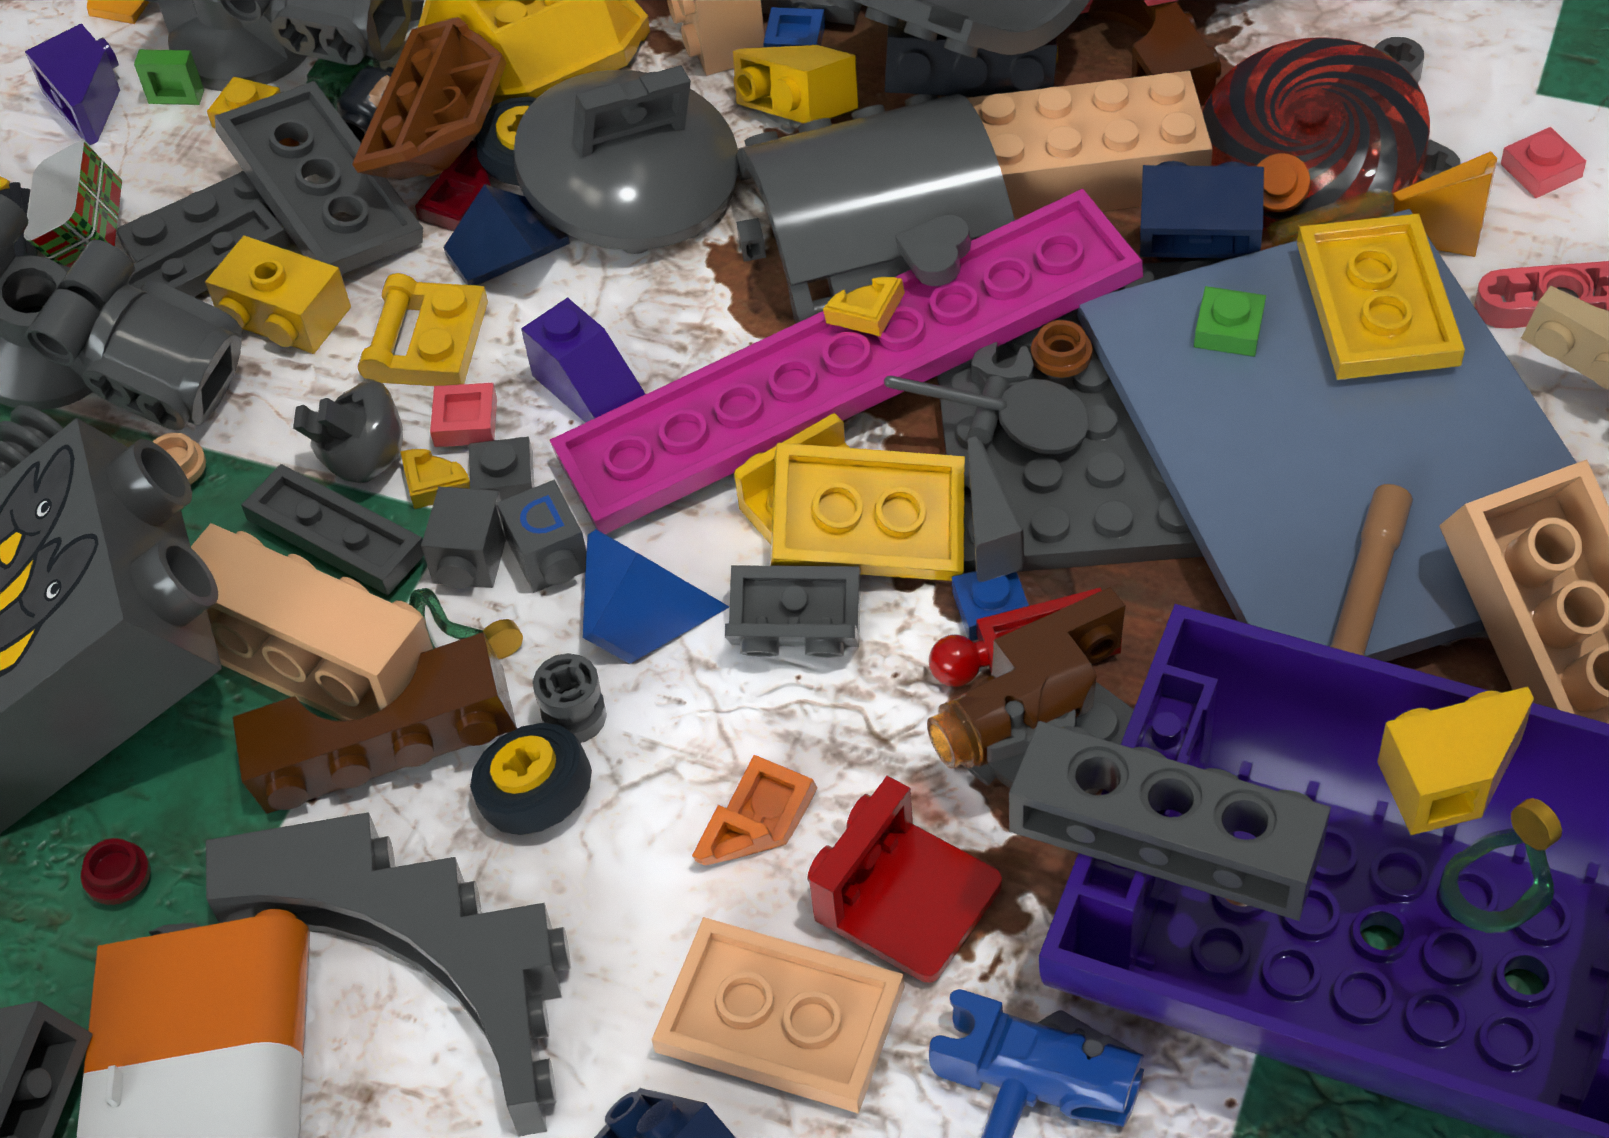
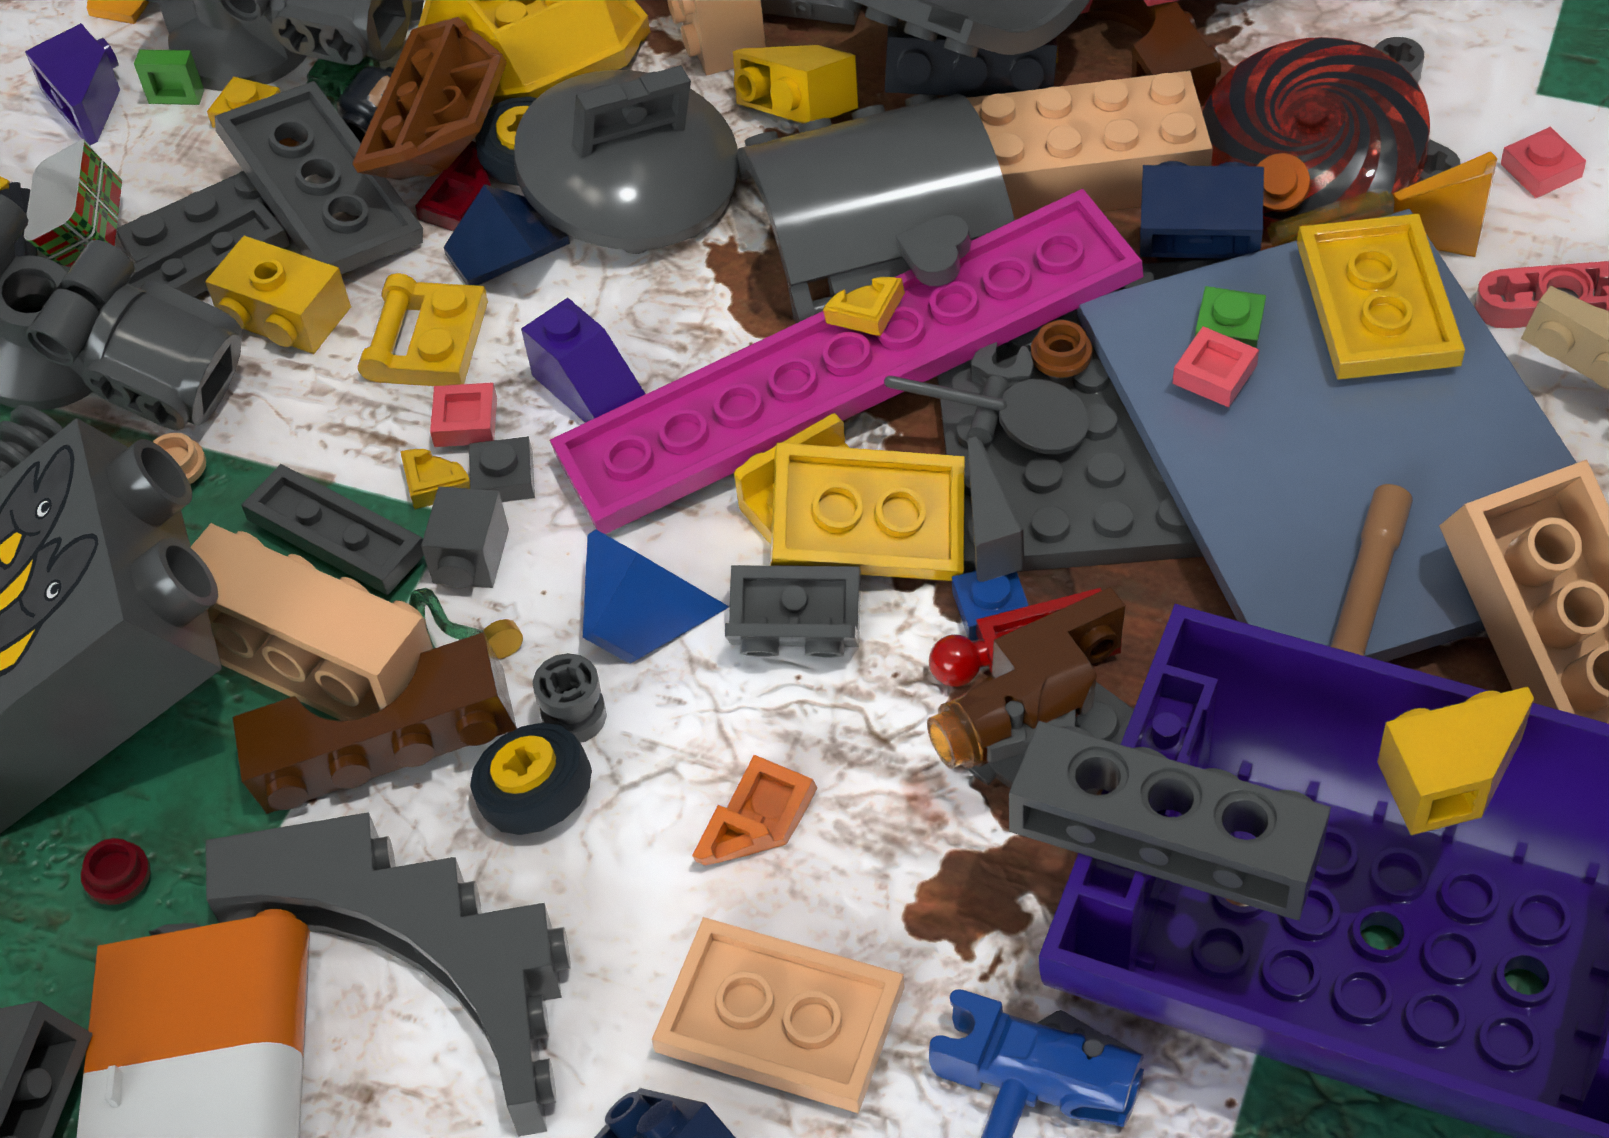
dark grey piece [293,379,403,483] -> none
dark grey brick [496,479,587,593] -> none
dark grey piece [736,218,766,262] -> none
blue plate [763,7,825,47] -> none
red bracket [807,776,1002,983] -> none
piece [1439,798,1562,933] -> none
none -> coral plate [1172,326,1259,407]

